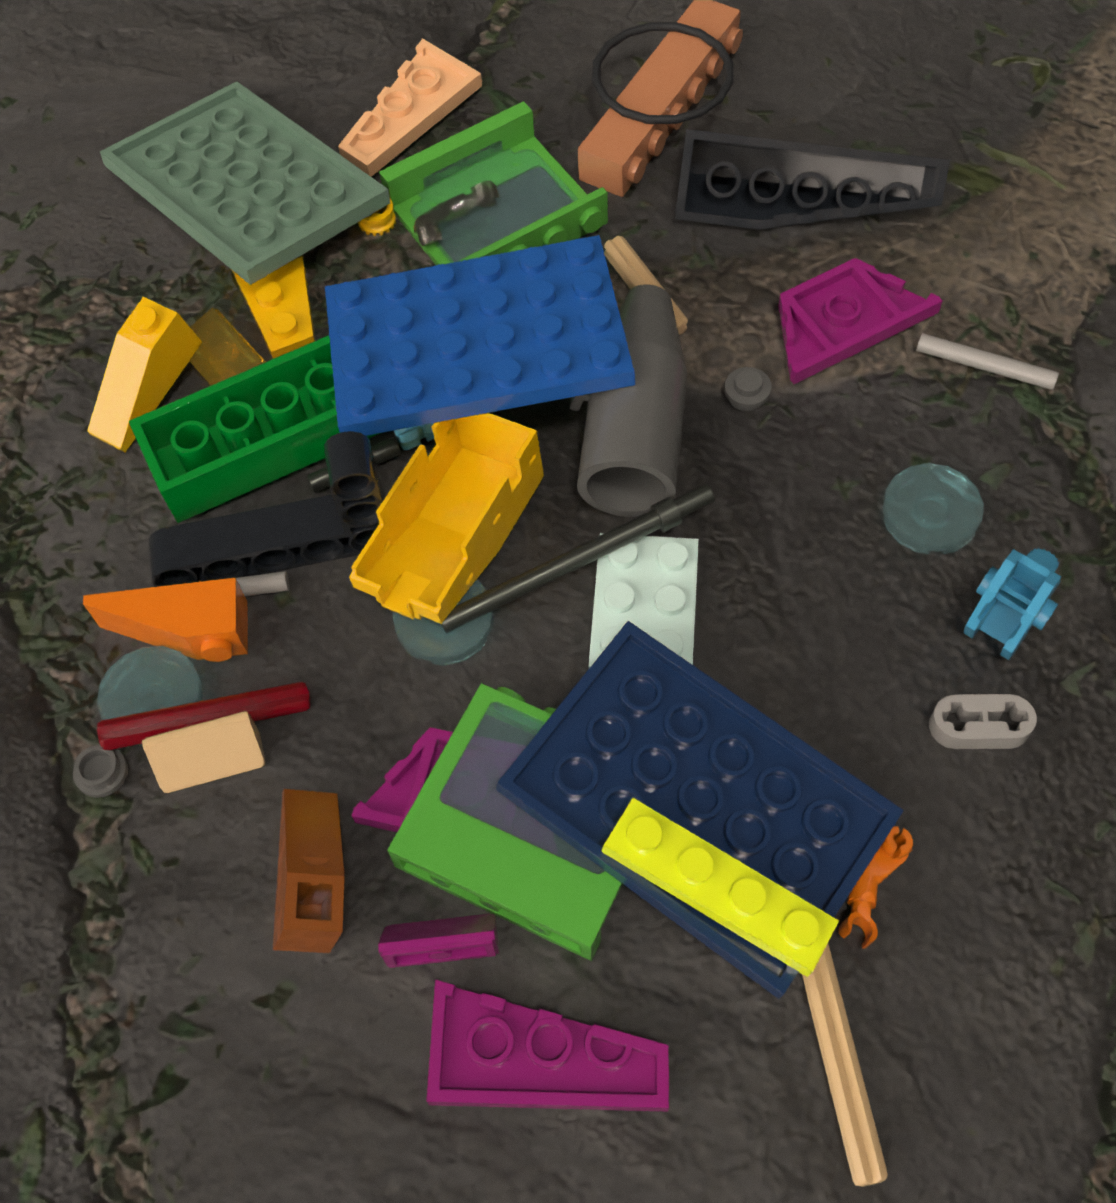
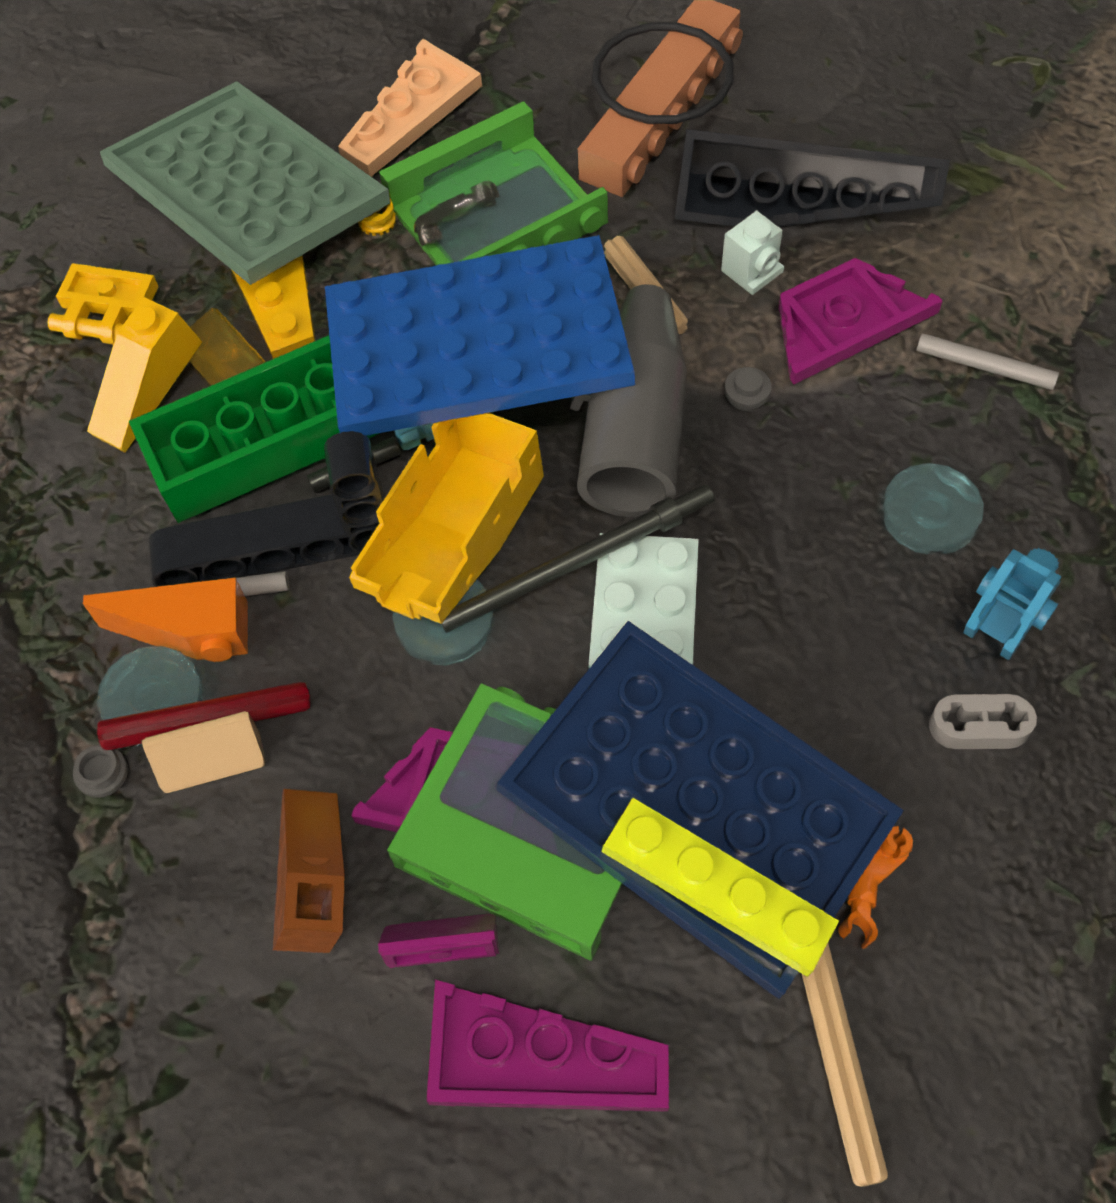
none -> yellow plate [48,263,159,345]
none -> light aqua brick [721,211,784,295]

